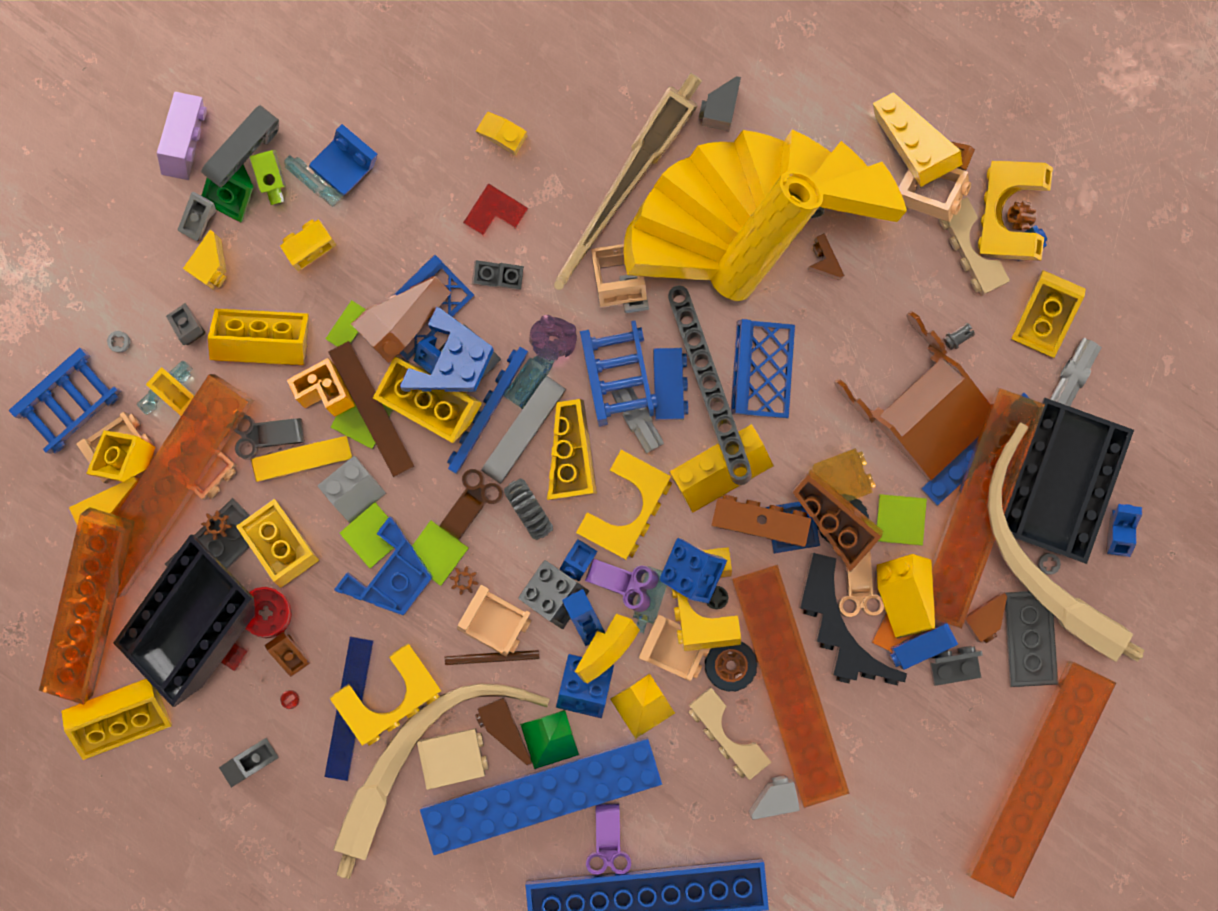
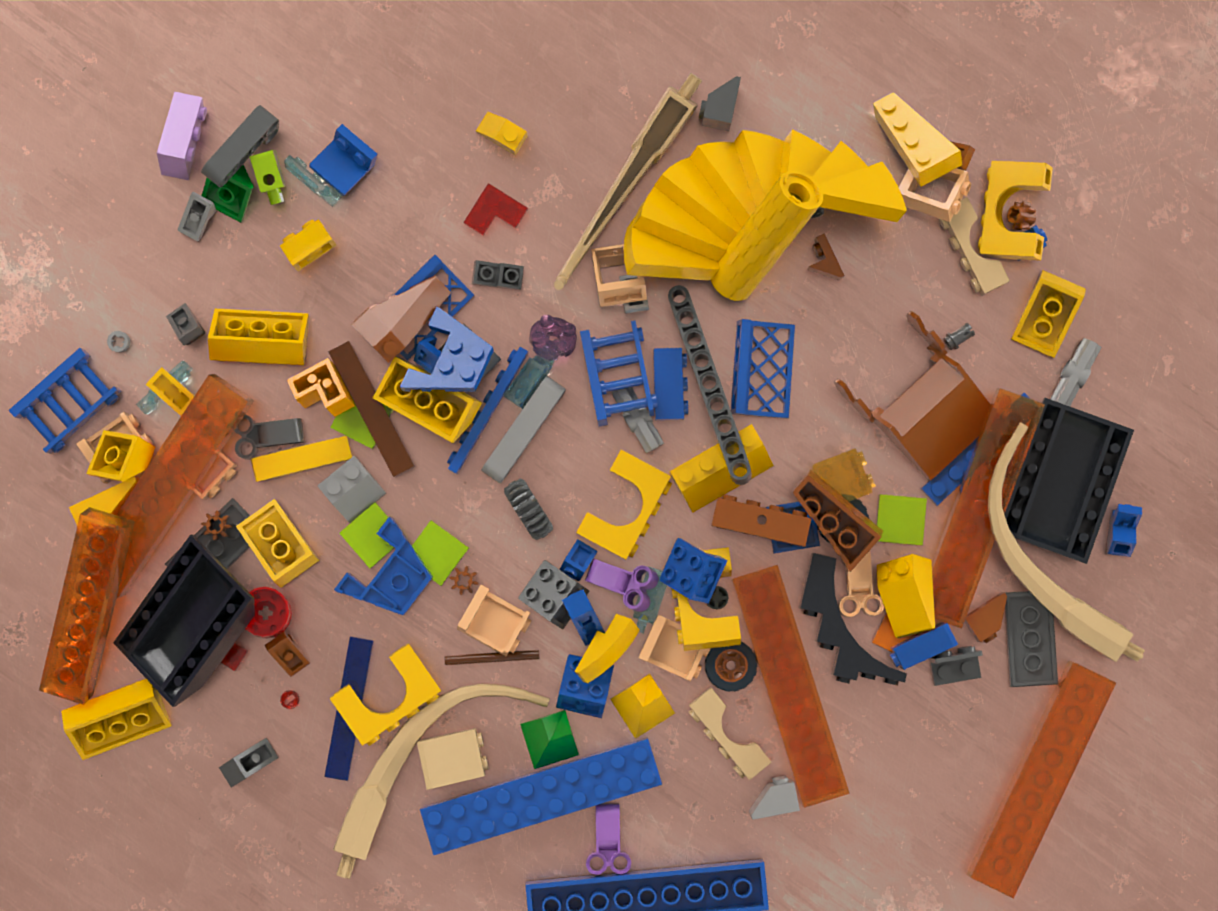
yellow slope [183,230,227,290] -> none
lime tile [325,300,366,347] -> none
reddish brown piece [439,469,504,540] -> none
reddish brown slope [475,697,532,766] -> none
yellow wedge [547,399,597,500] -> none
light grey bush [1038,553,1061,575] -> none

